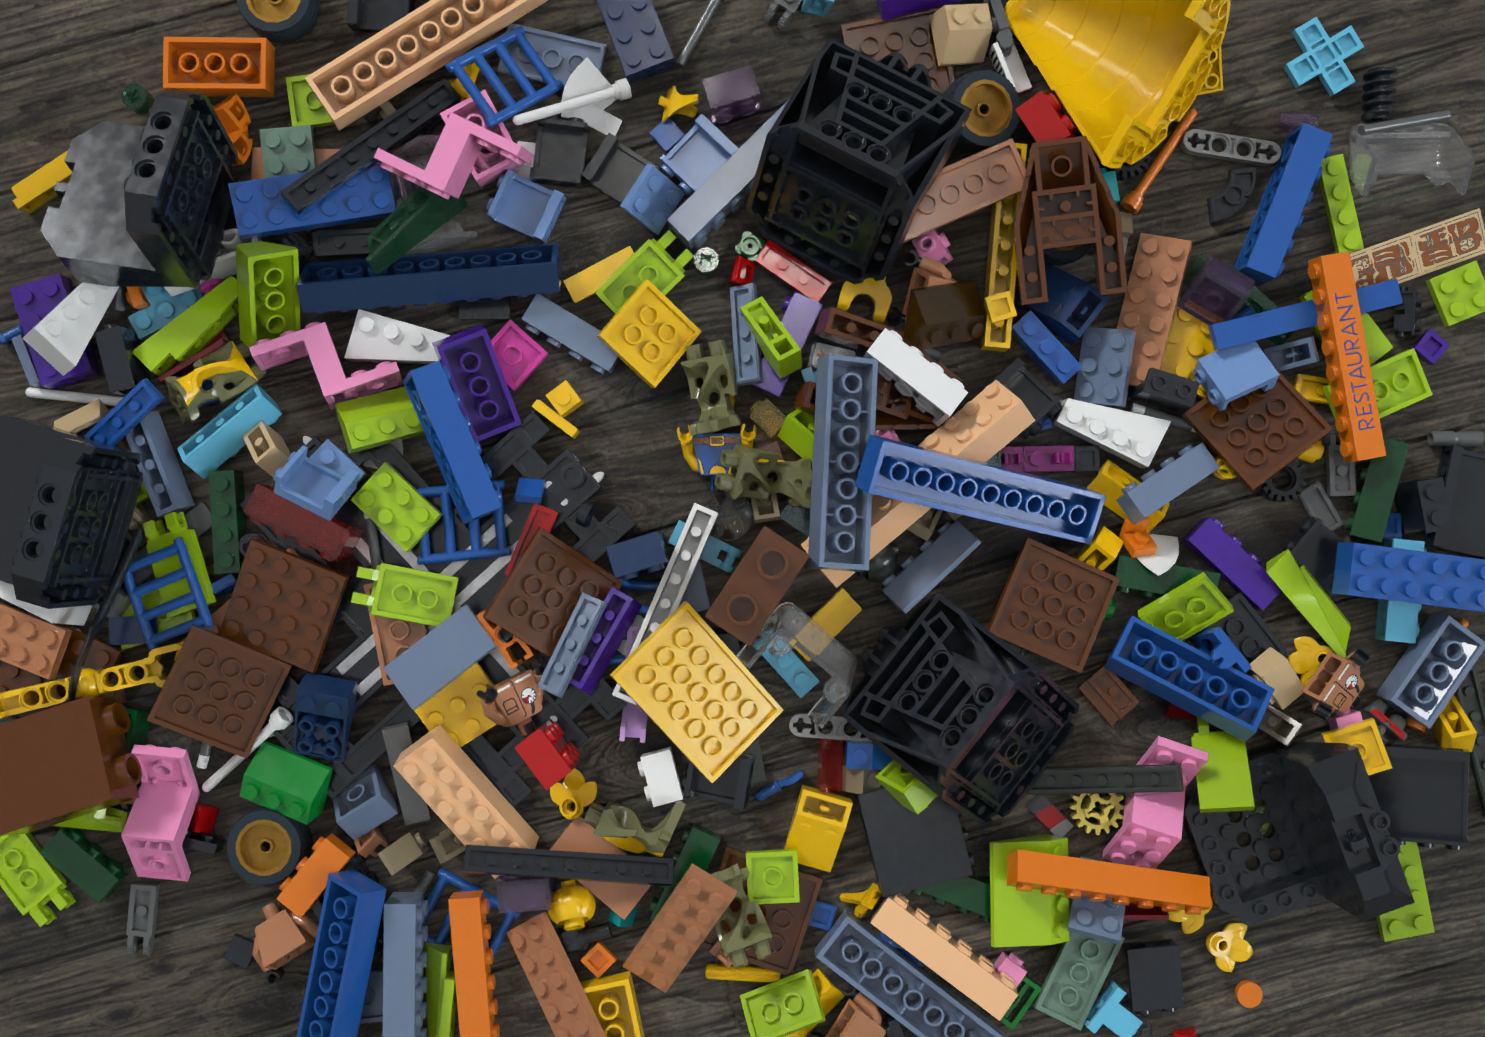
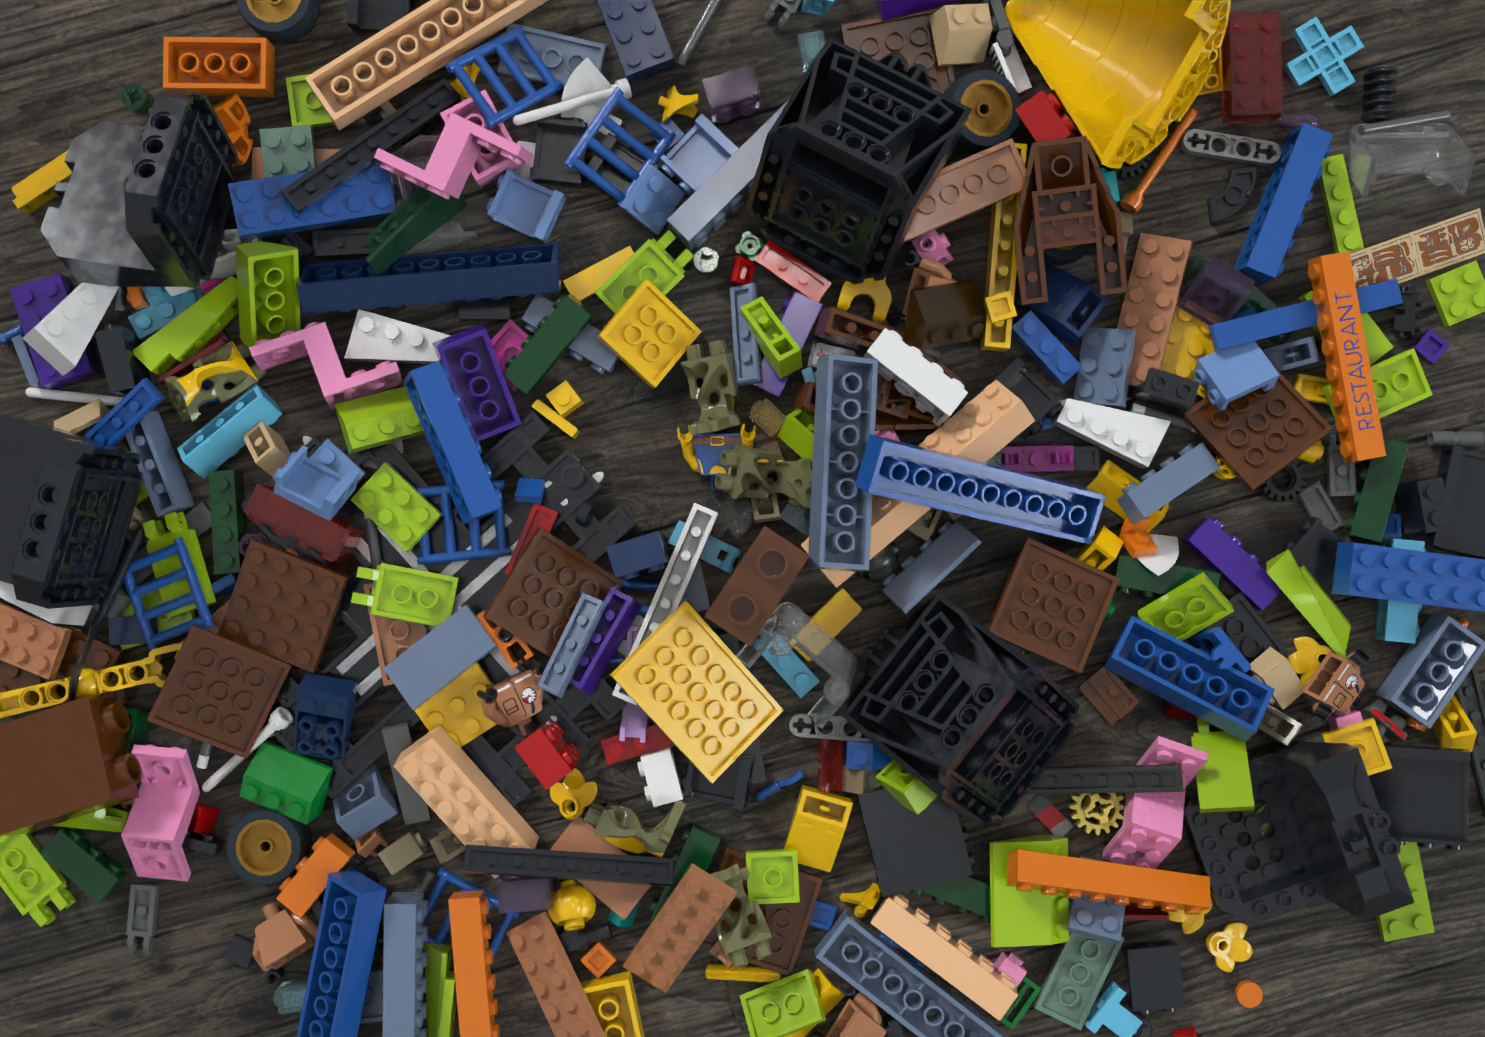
none -> clear light blue brick [274,979,308,1014]
none -> dark green brick [503,295,595,394]
none -> blue bar [564,87,676,209]
none -> red plate [601,724,676,765]
none -> clear light blue brick [797,30,825,72]
none -> clear red brick [1221,12,1283,123]

